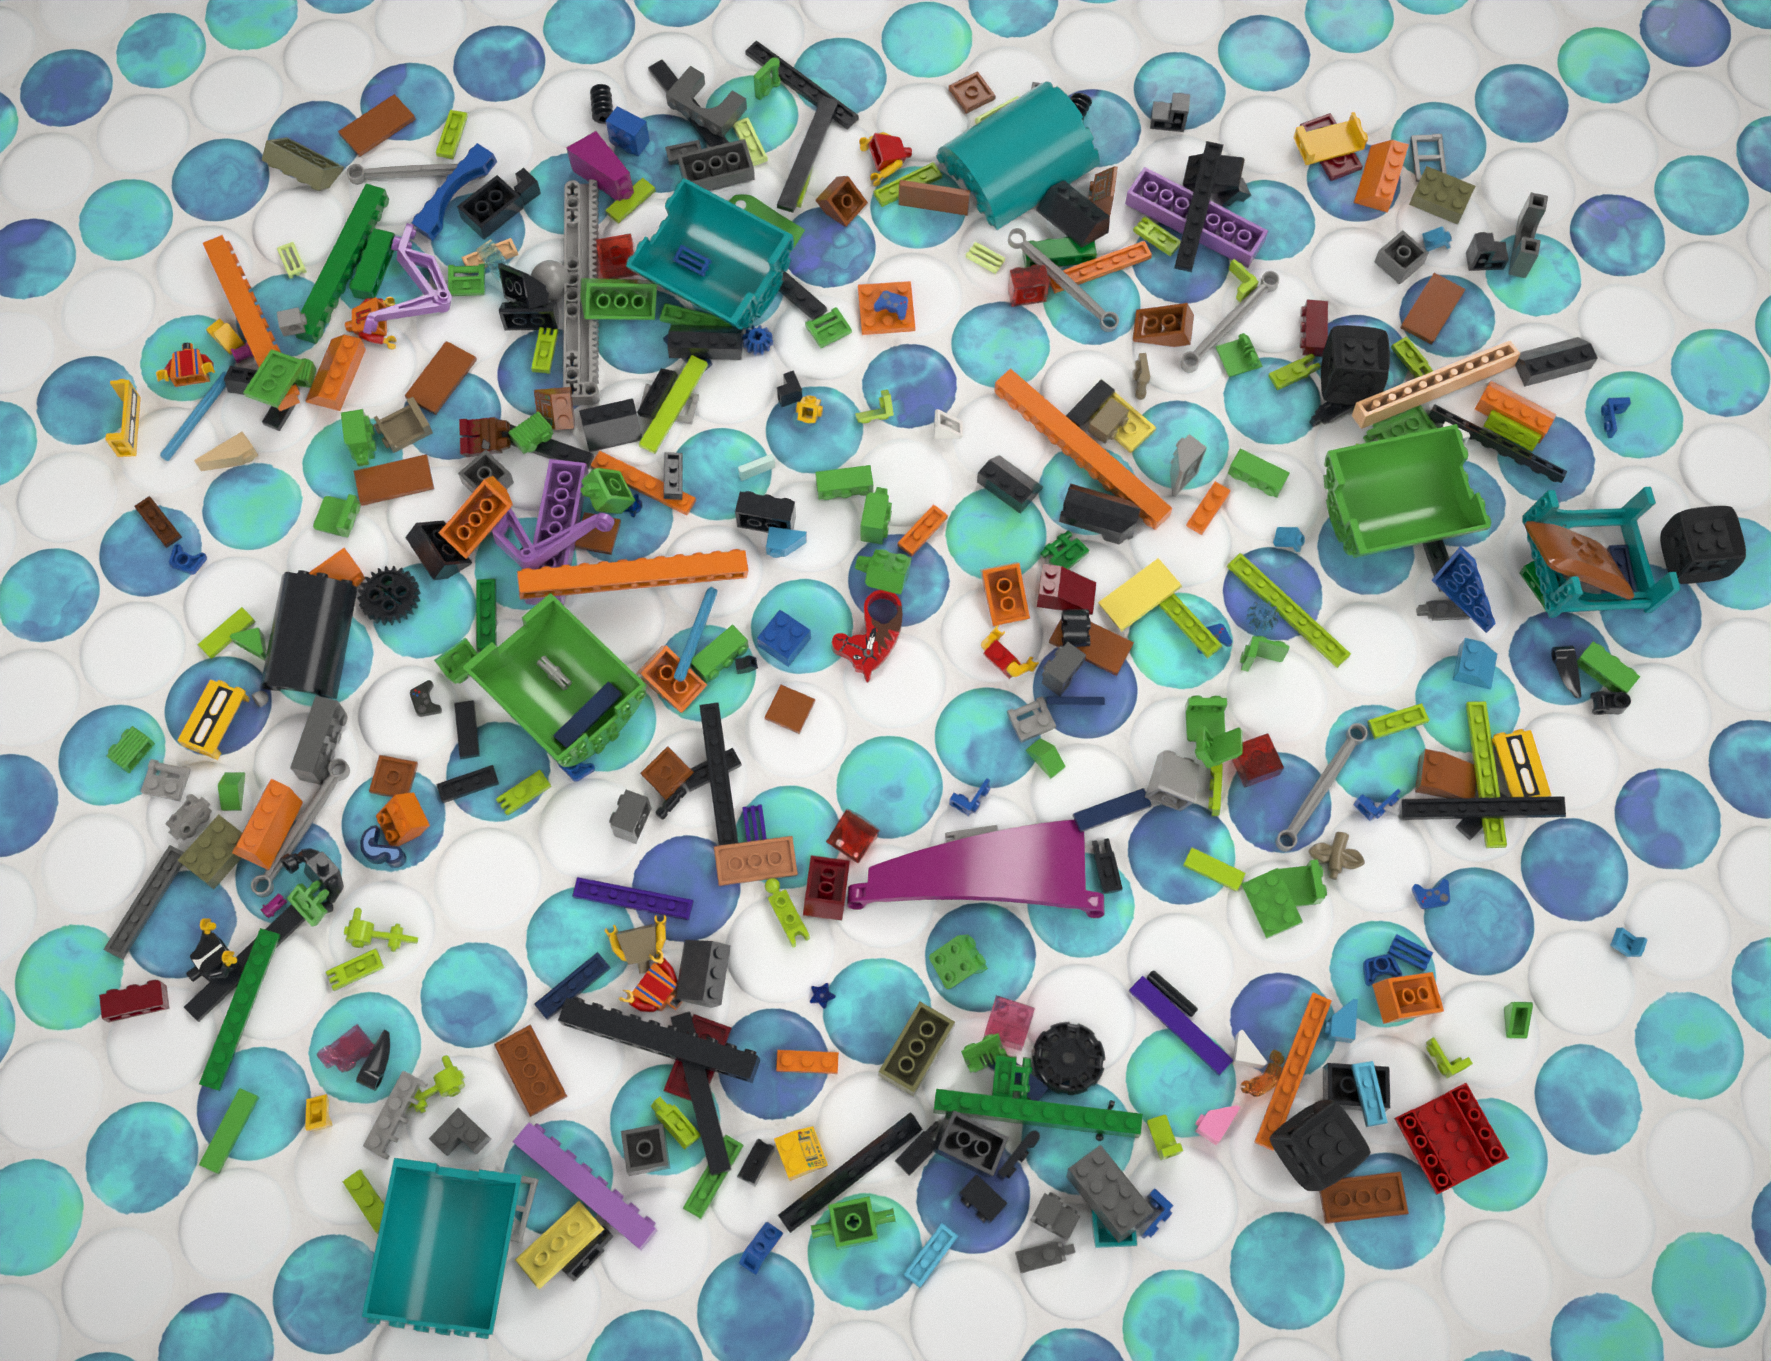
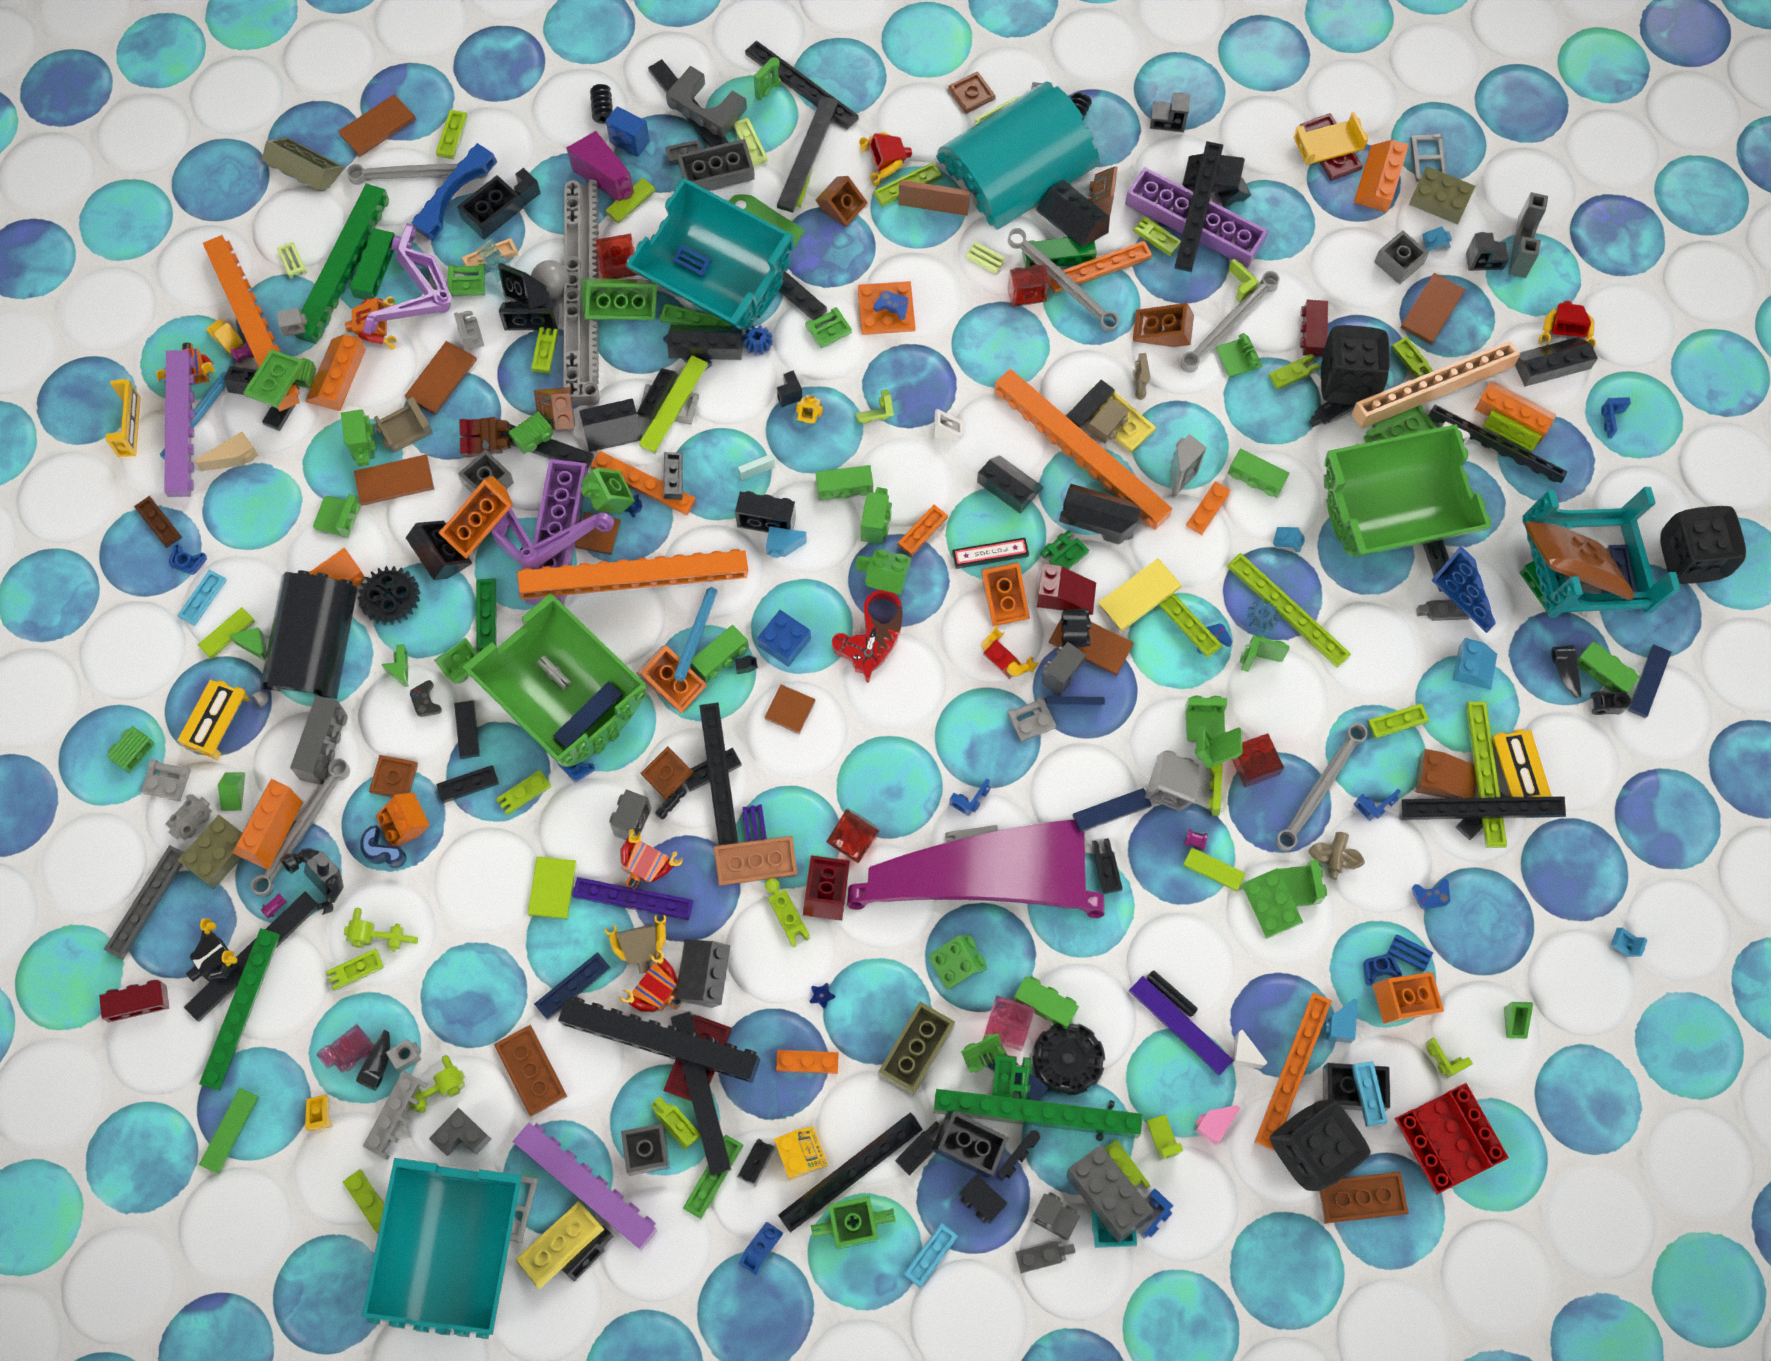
bright green hinge [287,881,329,927] -> none
bright green slope [1026,738,1066,779] -> none
clear orange arm [1241,1049,1284,1097] -> none
none -> medium lavender brick [164,350,195,497]
none -> medium azure tile [177,570,227,626]
none -> bright green slope [382,644,409,687]
none -> light grey brick [386,1039,422,1073]
none -> light grey hinge [454,311,484,351]
none -> lime tile [528,857,577,920]
none -> torso [620,829,683,889]
none -> tile [952,537,1029,569]
none -> bright green brick [1013,976,1079,1030]
none -> lime hinge [1104,1139,1150,1188]
none -> magenta bush [1184,829,1208,851]
none -> red torso [1538,300,1596,348]
none -> dark blue tile [1627,644,1671,718]

